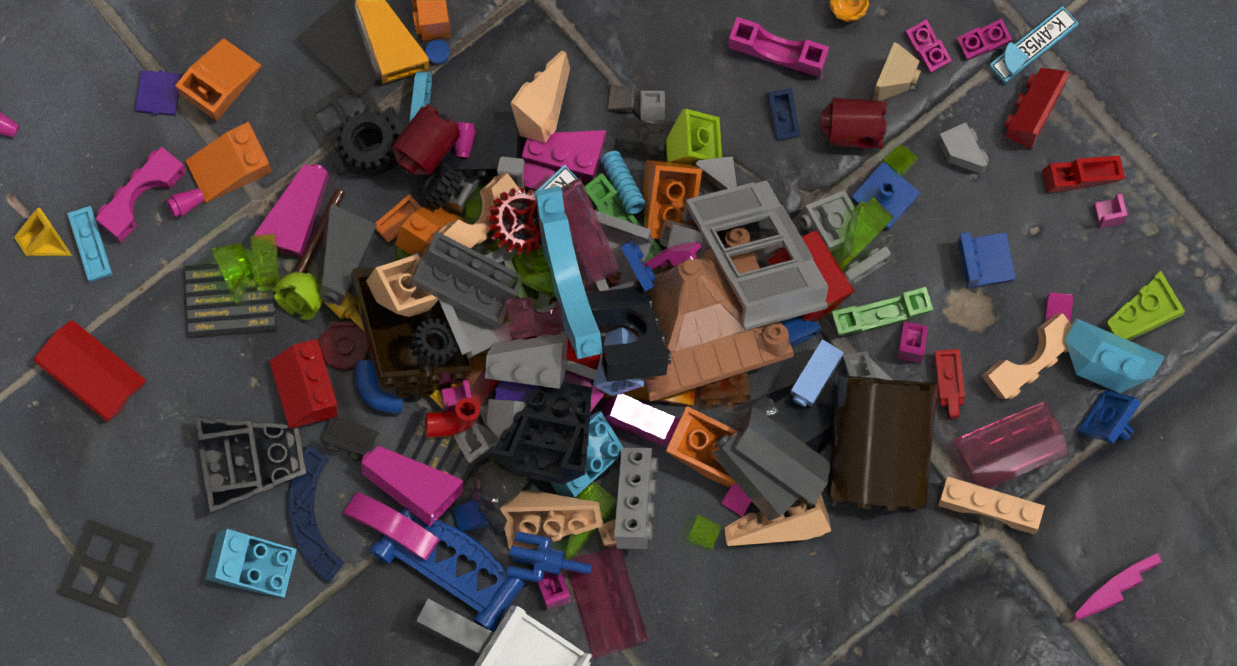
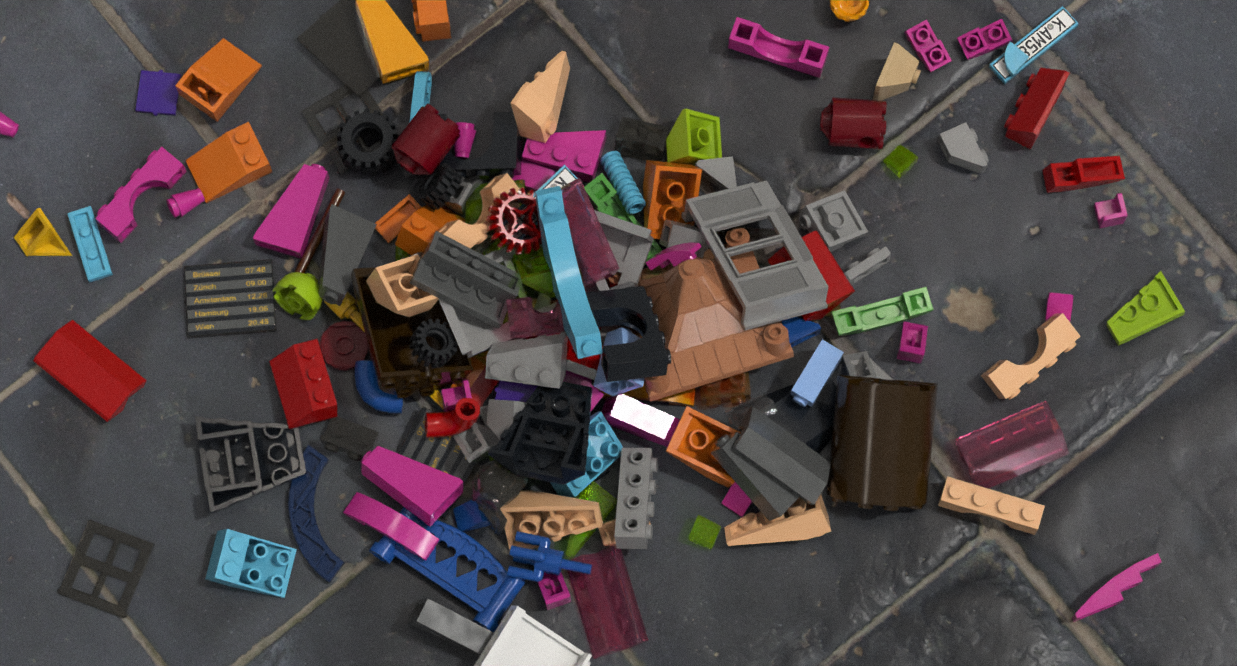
clear neon green slope [211,243,255,305] -> none
clear neon green brick [250,233,282,291] -> none
blue tile [425,40,450,65] -> none
light grey slope [497,157,525,188] -> none
flat silver slope [608,85,635,113] -> none
blue wing [621,239,656,291] -> none
light grey slope [640,91,665,120] -> none
dark blue slope [767,88,801,140] -> none
clear neon green slope [839,197,894,269] -> none
blue tile [851,162,921,230] -> none
red hinge [934,349,965,420] -> none
blue bracket [957,232,1016,288] -> none
medium azure wedge [1064,318,1165,393] -> none
blue tile [1078,390,1141,443] -> none

